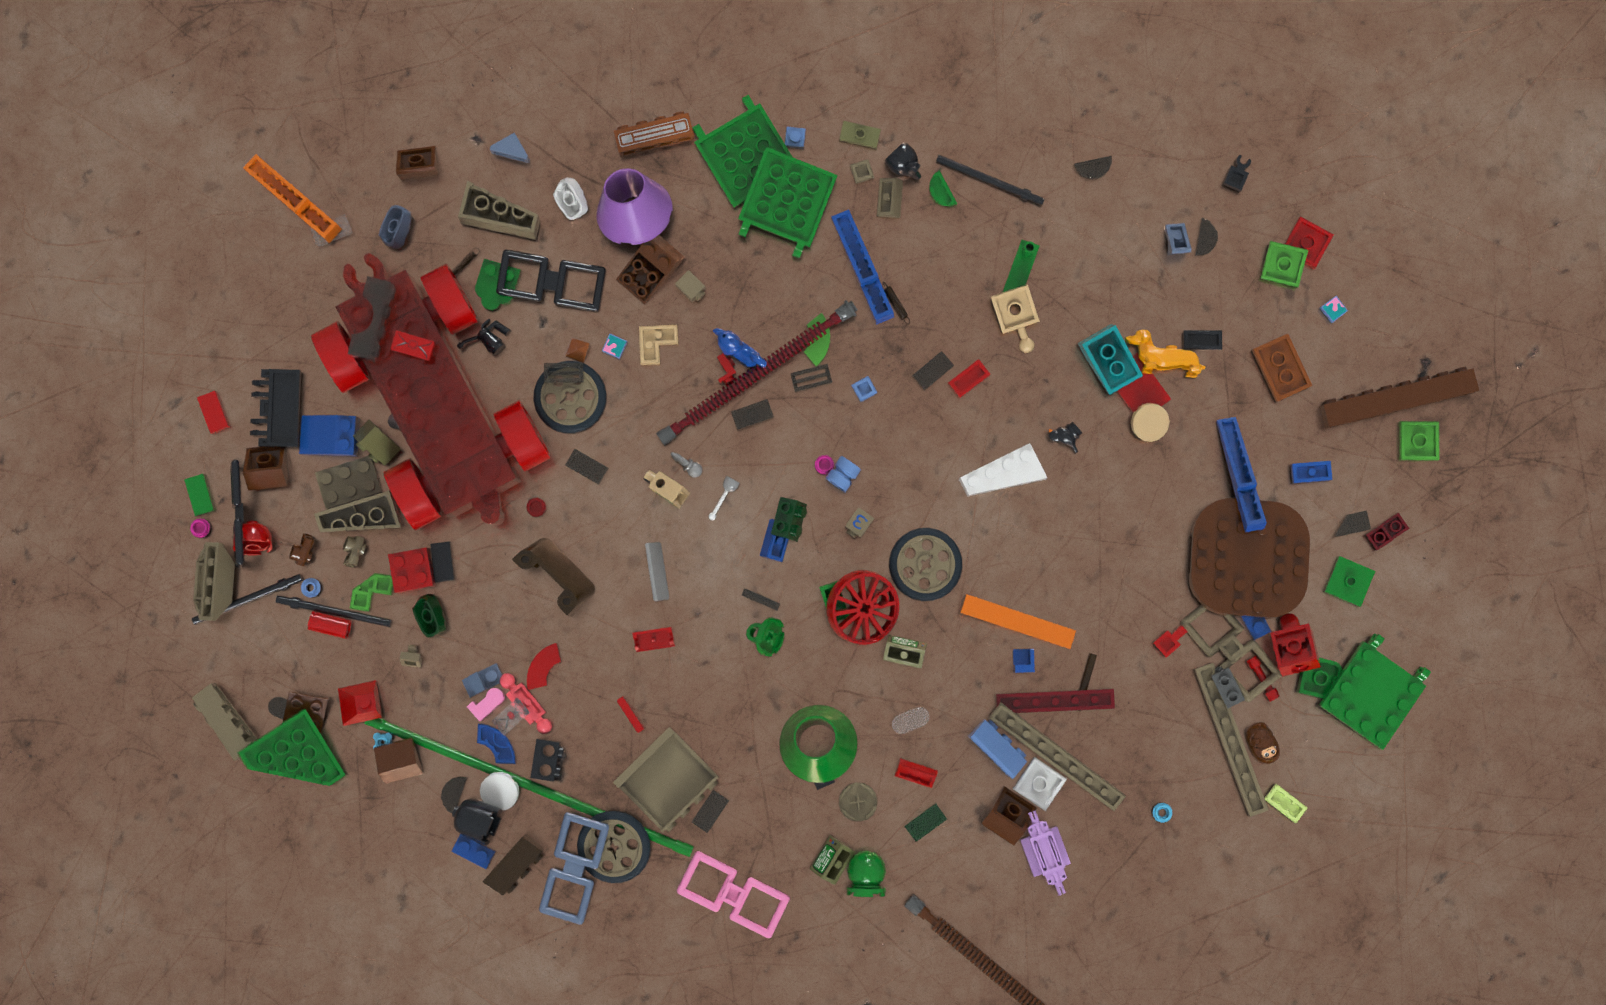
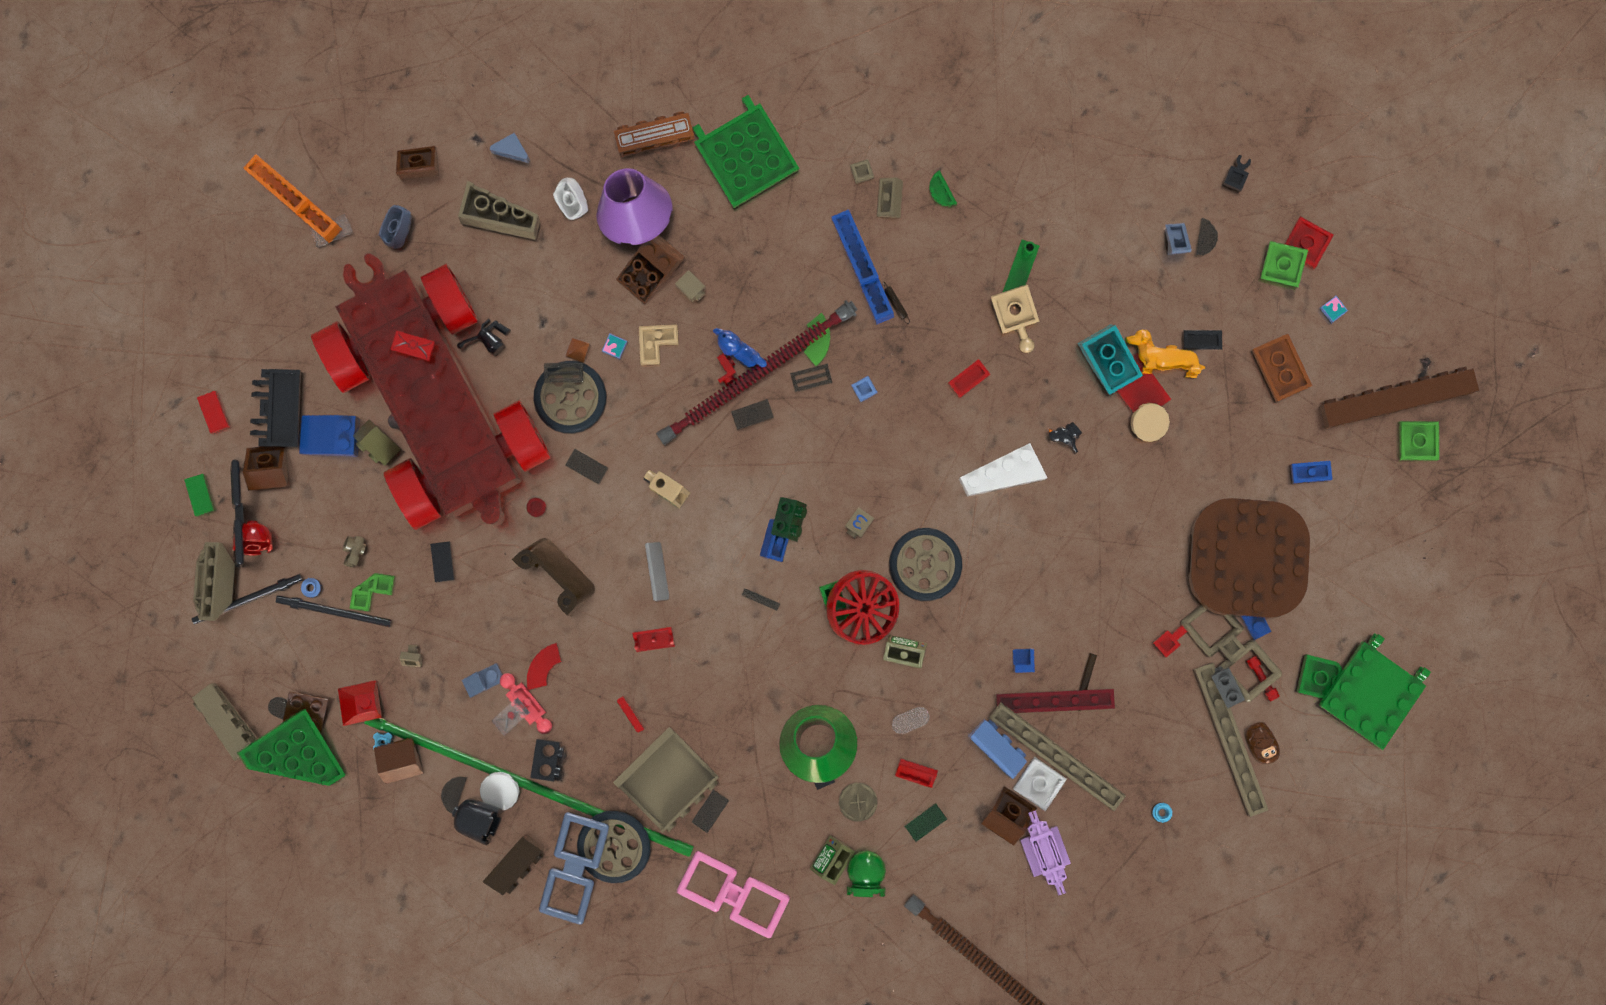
dark pink plate [190,518,210,538] -> none
reddish brown plate [289,533,315,566] -> none
red pin [308,611,352,639] -> none
dark tan wedge [314,490,404,532] -> none
dark tan plate [315,456,383,510] -> none
clear smoke arch [348,276,396,362] -> none
red brick [388,547,437,594] -> none
dark green piece [412,594,446,638] -> none
blue plate [451,834,496,869] -> none
dark brown piece [452,248,479,277] -> none
bright pink leg [467,688,505,721] -> none
green plate [475,259,521,310] -> none
blue tile [477,723,516,764] -> none
black bar [496,249,606,312] -> none
light grey bar [670,452,703,477] -> none
hinge [709,476,740,520] -> none
green plate [738,147,838,258] -> none
green tile [746,617,784,657] -> none
medium blue plate [785,127,806,149] -> none
dark pink plate [815,455,834,475] -> none
medium blue wheel [826,456,861,492] -> none
olive plate [839,121,881,149] -> none
black piece [885,142,921,180] -> none
clear smoke tile [912,351,954,391] -> none
black bar [936,155,1045,205] -> none
orange slope [960,594,1076,649] -> none
clear smoke tile [1074,156,1112,180] -> none
blue slope [1216,417,1267,533] -> none
yellowish green plate [1264,784,1307,823] -> none
red brick [1270,613,1321,677] -> none
green plate [1324,556,1375,607] -> none
clear smoke tile [1334,510,1371,537] -> none
dark red slope [1366,512,1410,550] -> none

